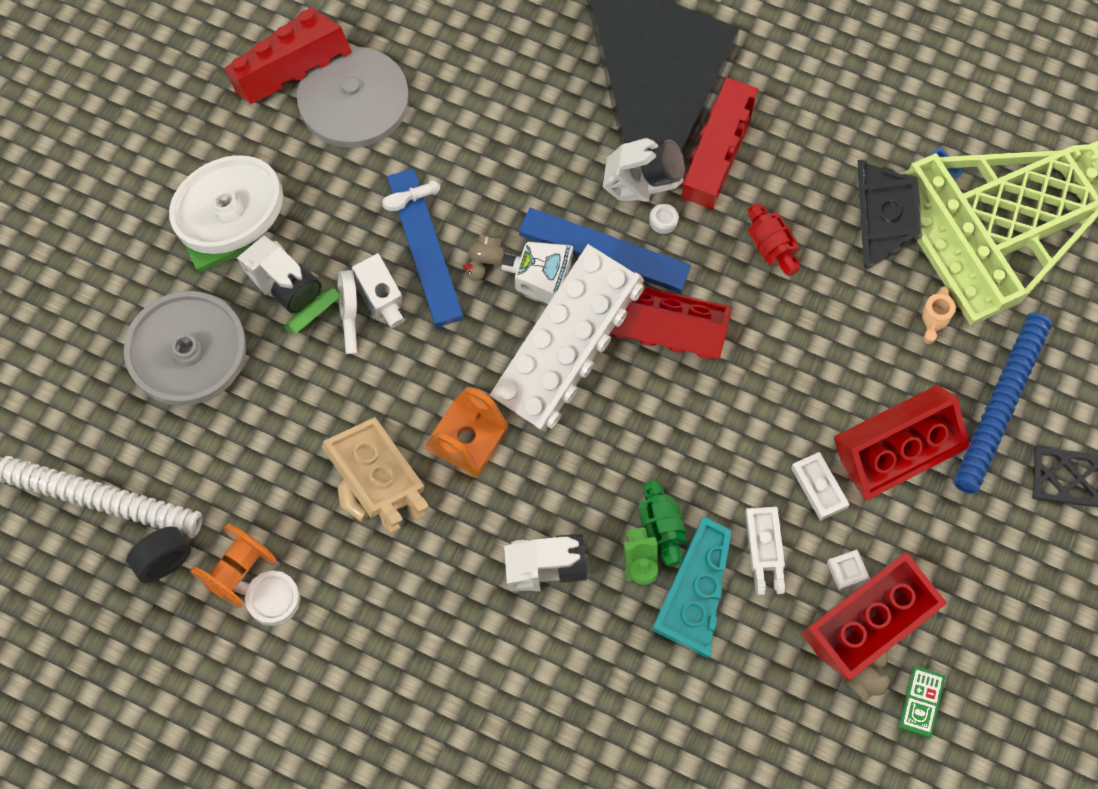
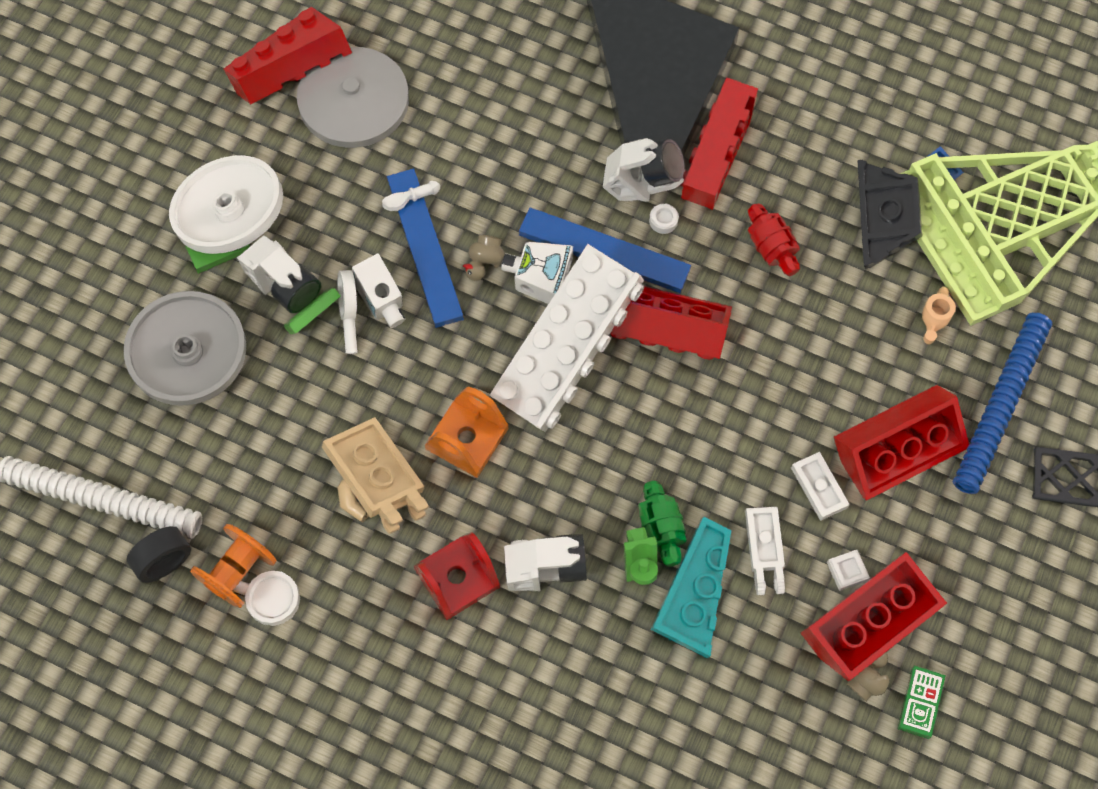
none -> red hose [414,532,500,620]

